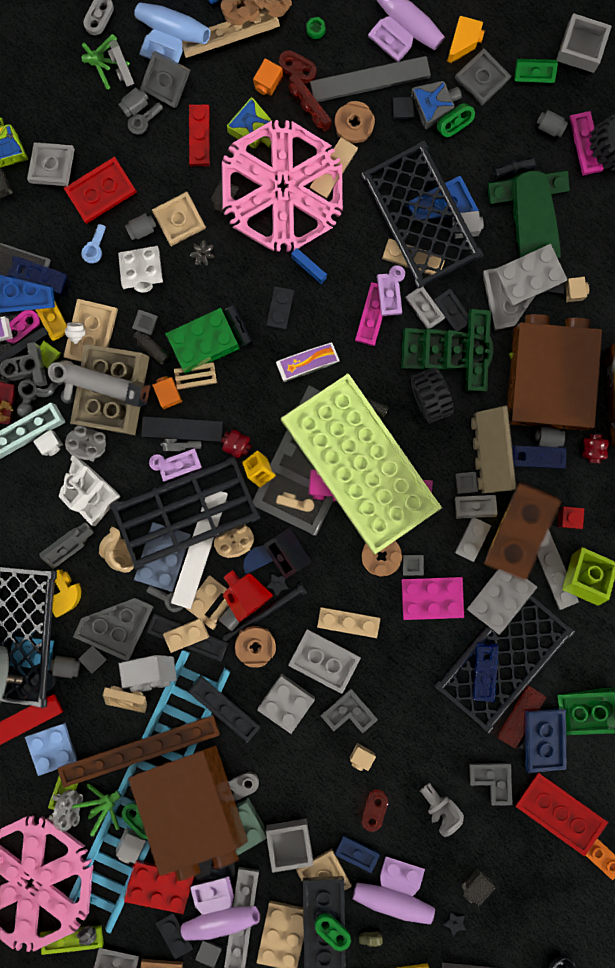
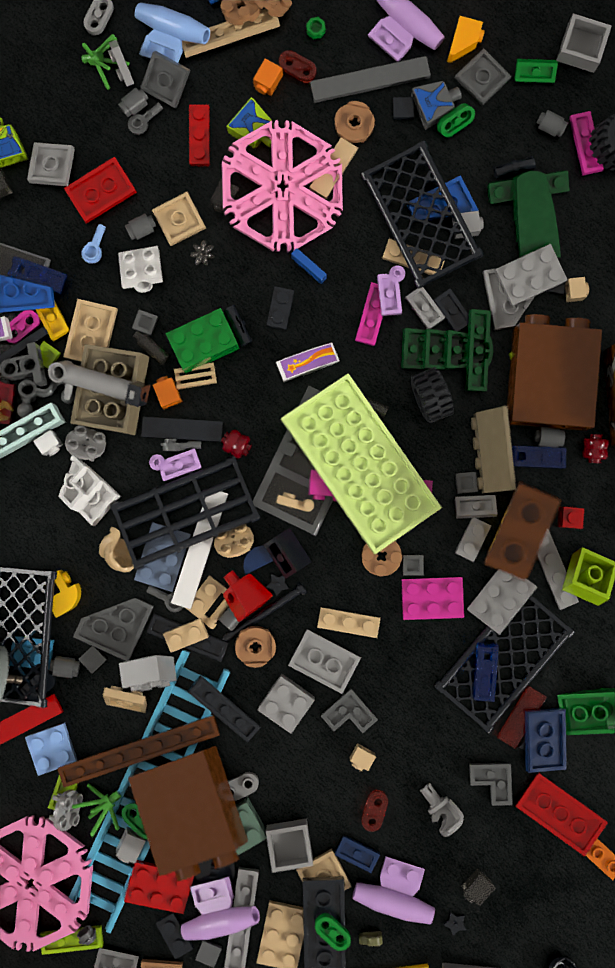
dark grey hinge [39,522,94,569] -> none
white plate [65,322,85,344] -> none
yellow brick [242,451,275,488] -> none
clear red plate [289,73,331,132] -> none

